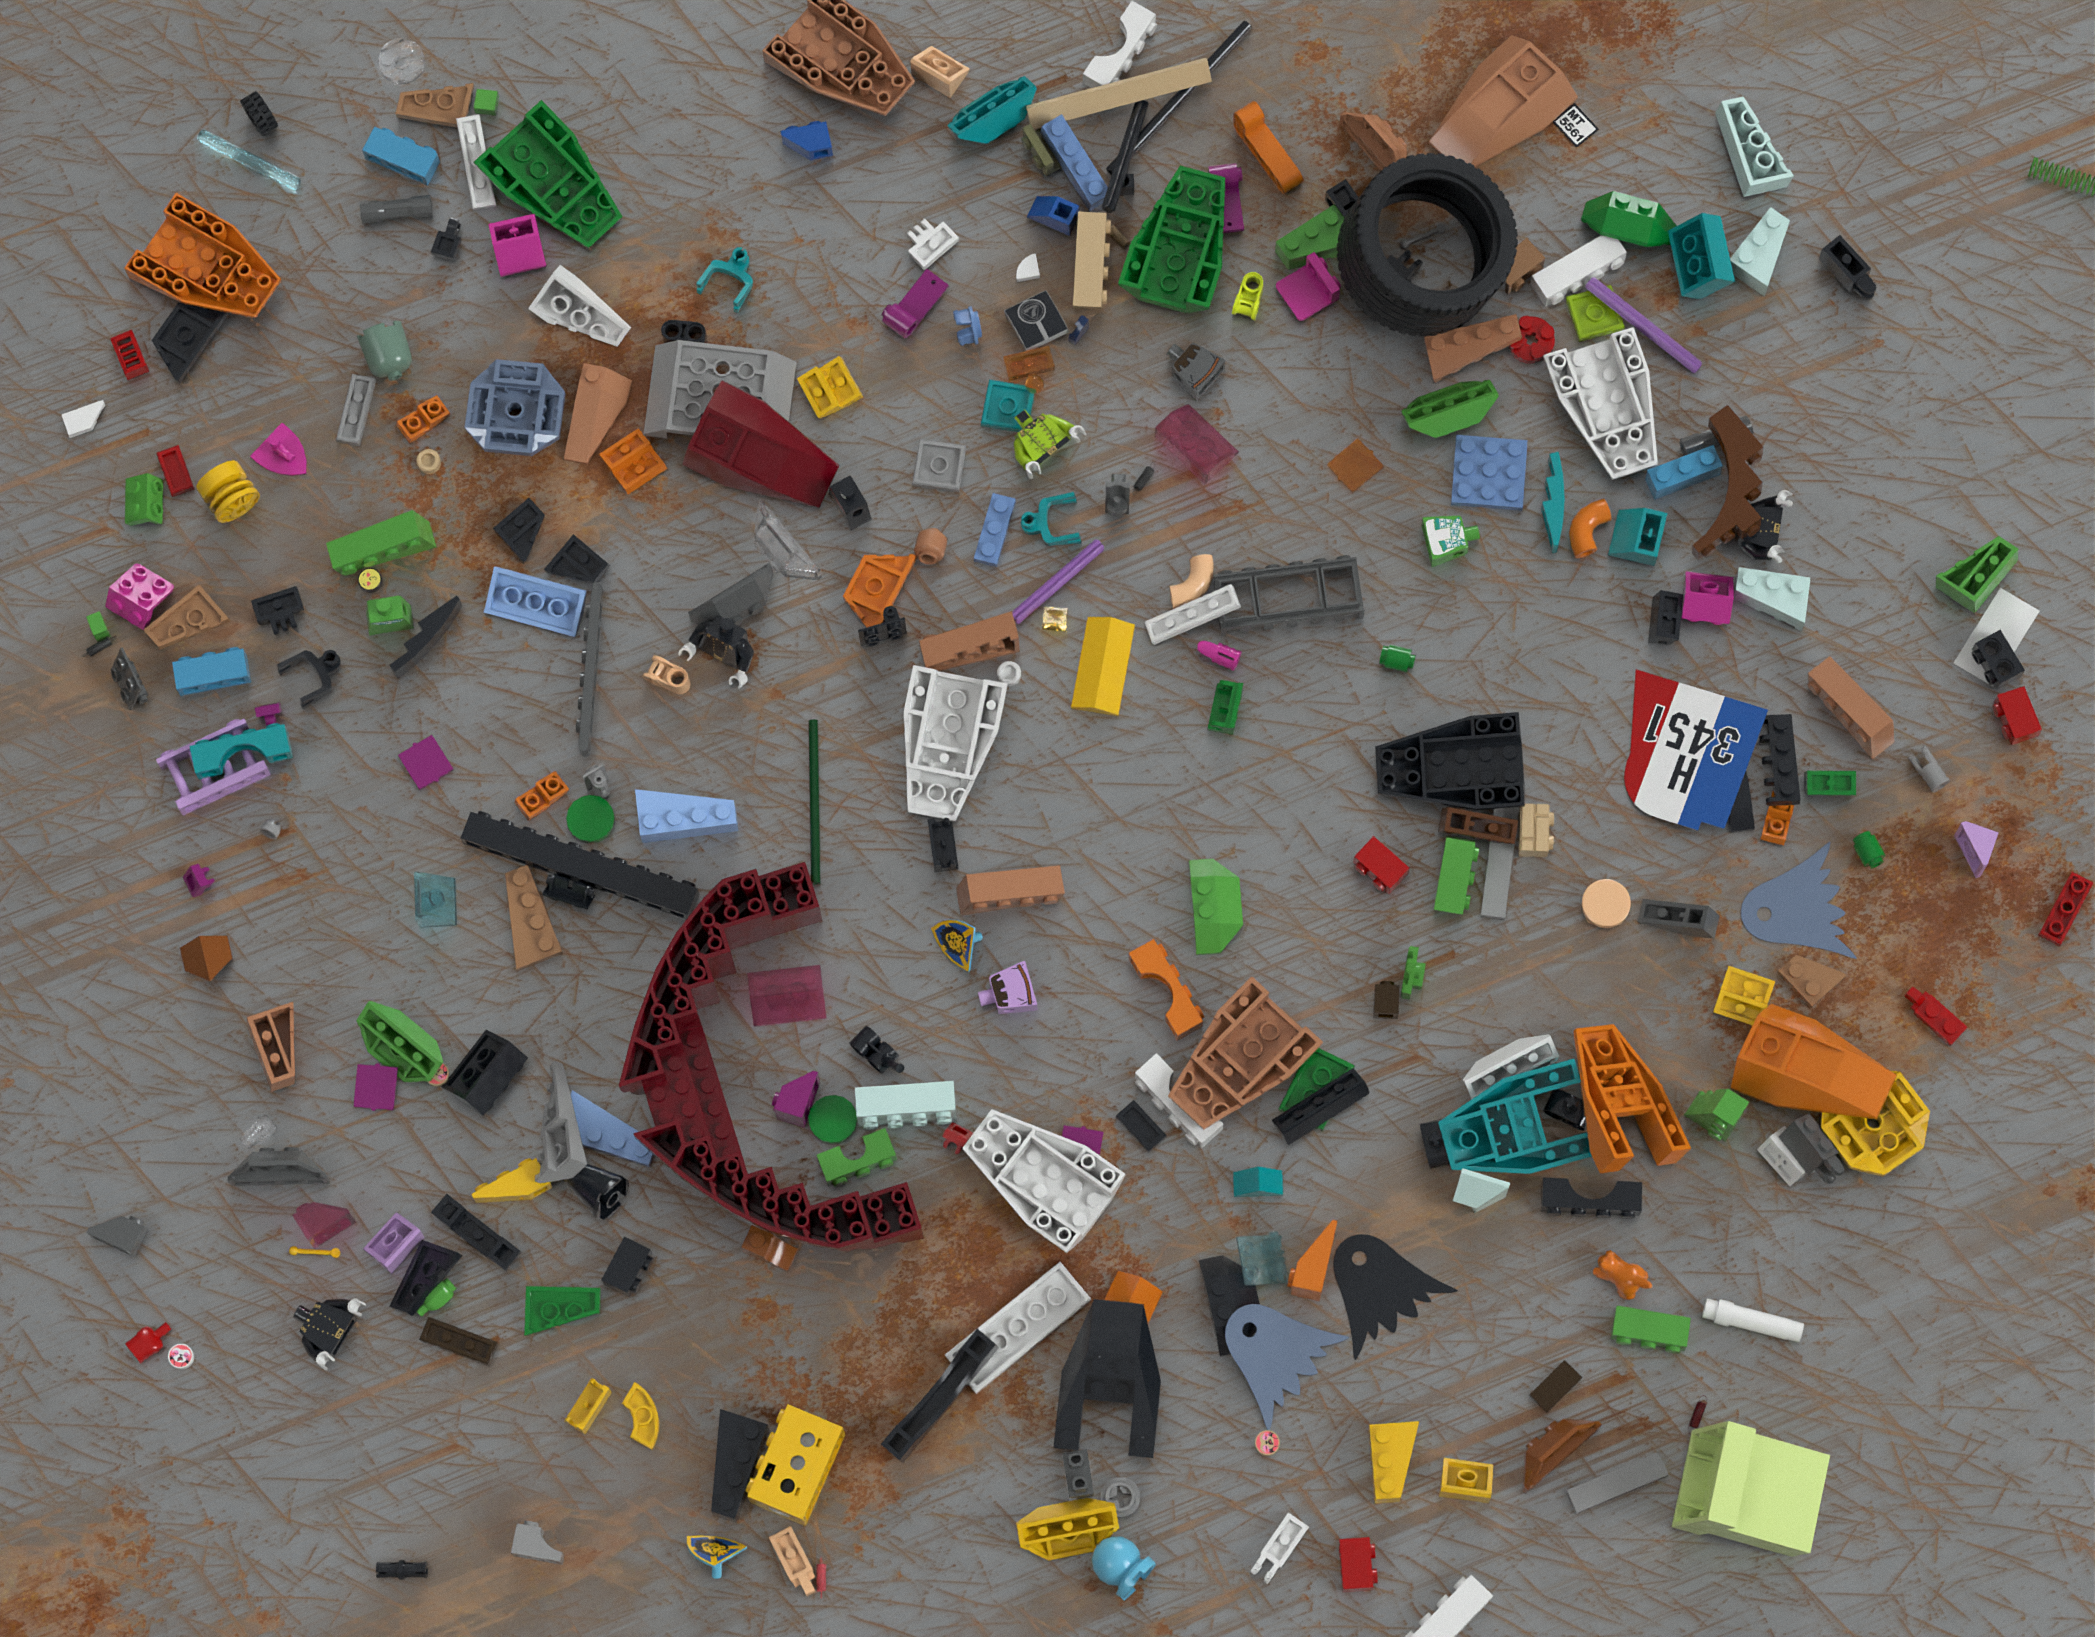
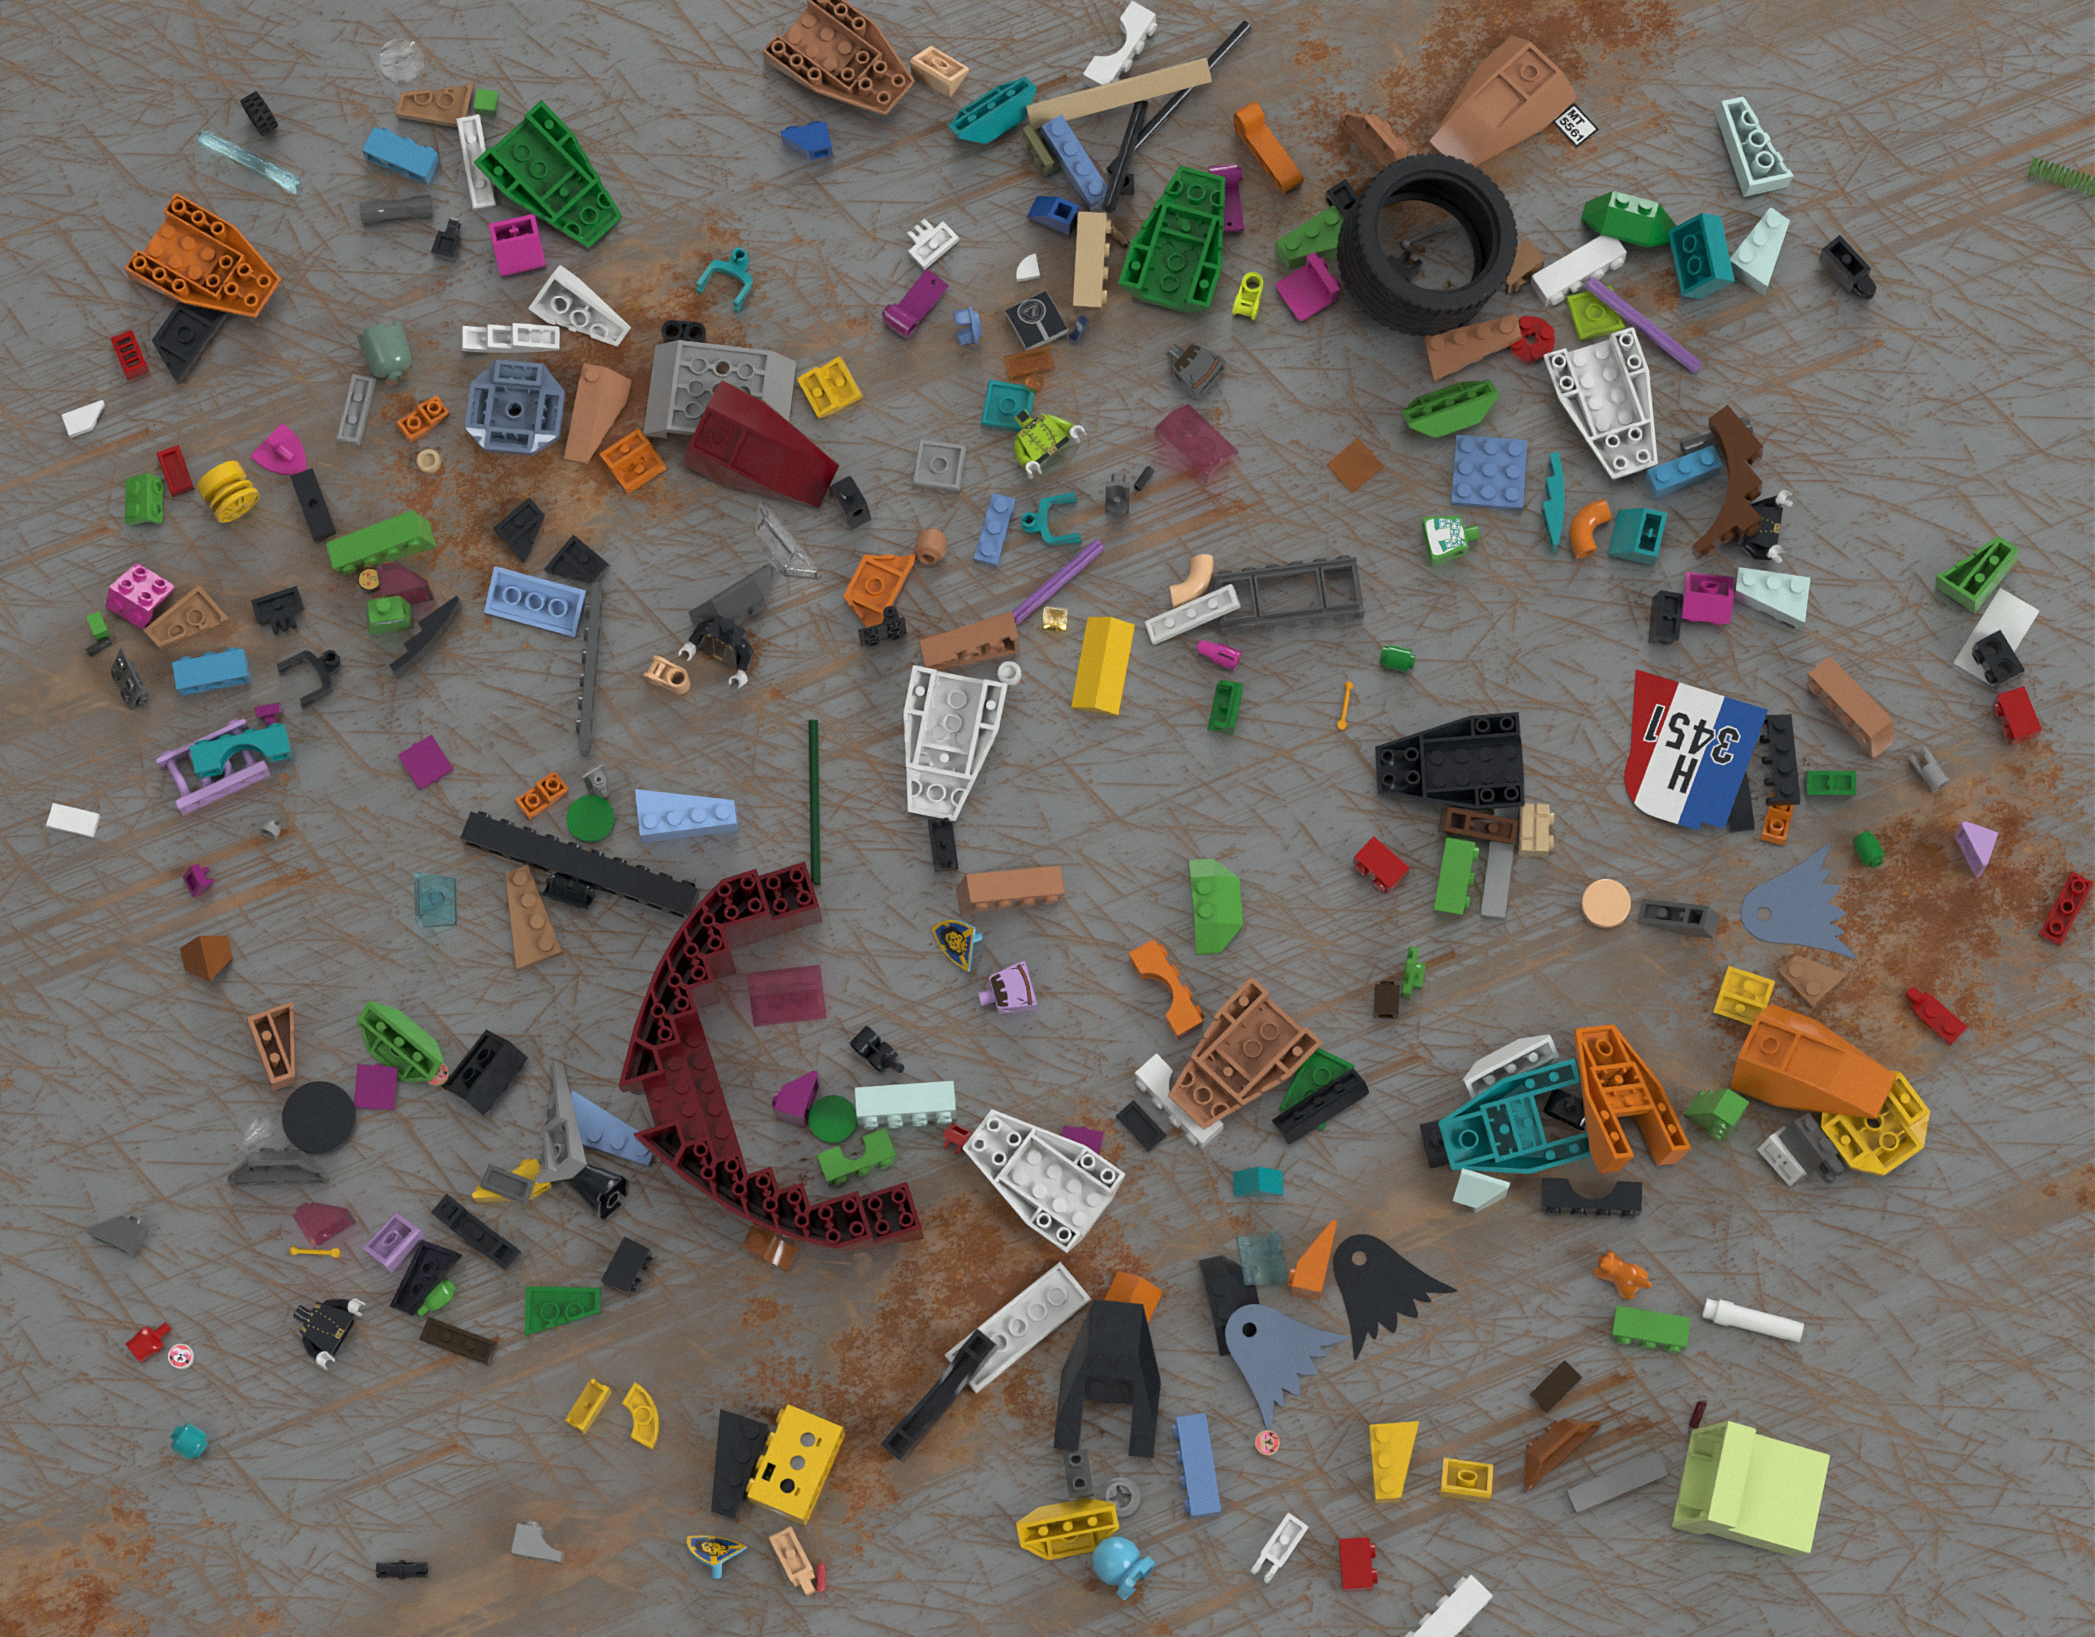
none -> white tile [46,803,100,839]
none -> teal head [170,1423,208,1460]
none -> black tile [282,1081,356,1155]
none -> black tile [290,468,337,542]
none -> clear pink slope [376,562,434,605]
none -> white slope [461,323,560,353]
none -> dark grey tile [480,1164,536,1205]
none -> medium blue brick [1172,1413,1221,1519]
none -> light orange hinge [1337,681,1354,730]

